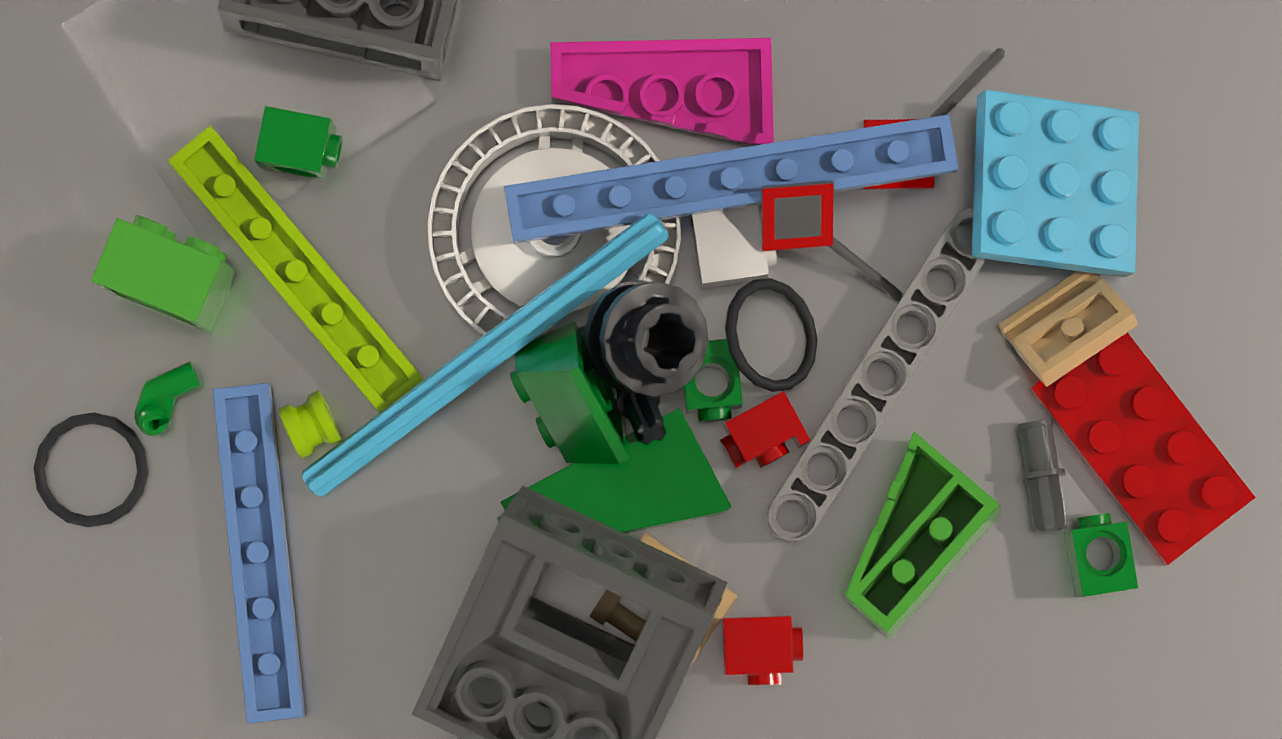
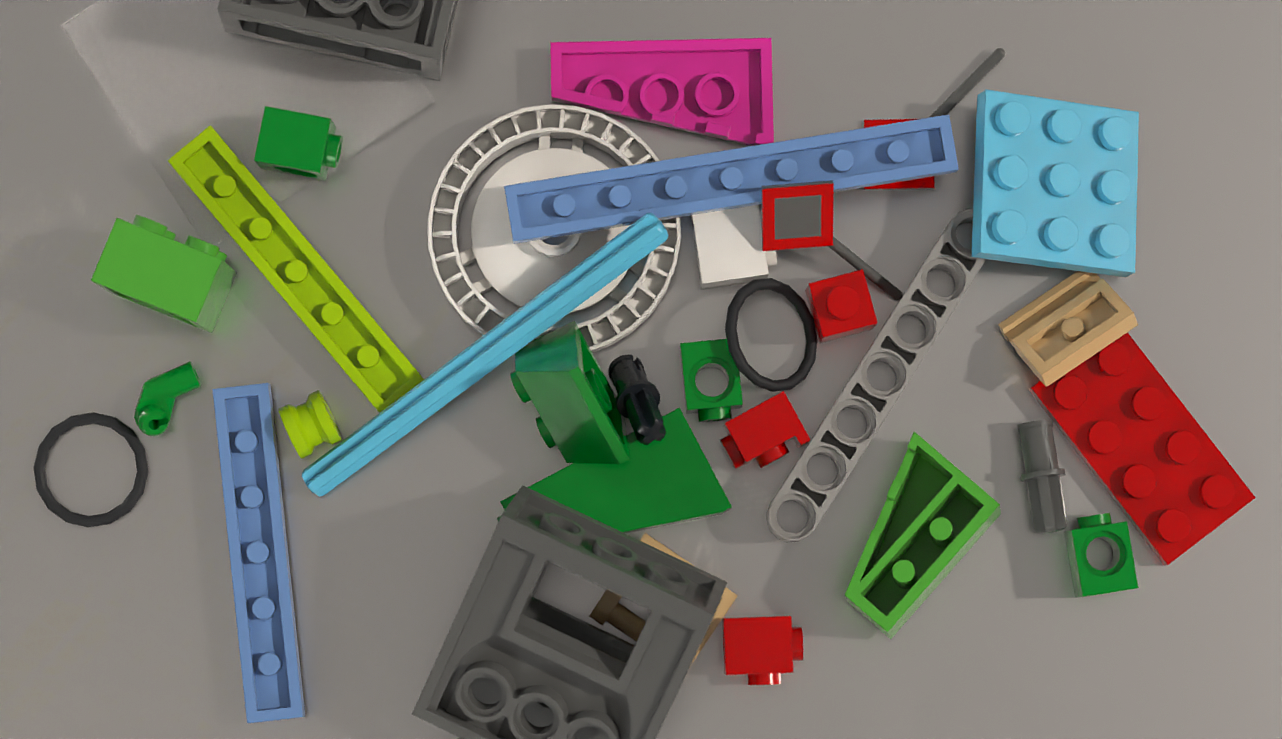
black piece [584,280,709,397] -> none
none -> red brick [805,269,878,343]

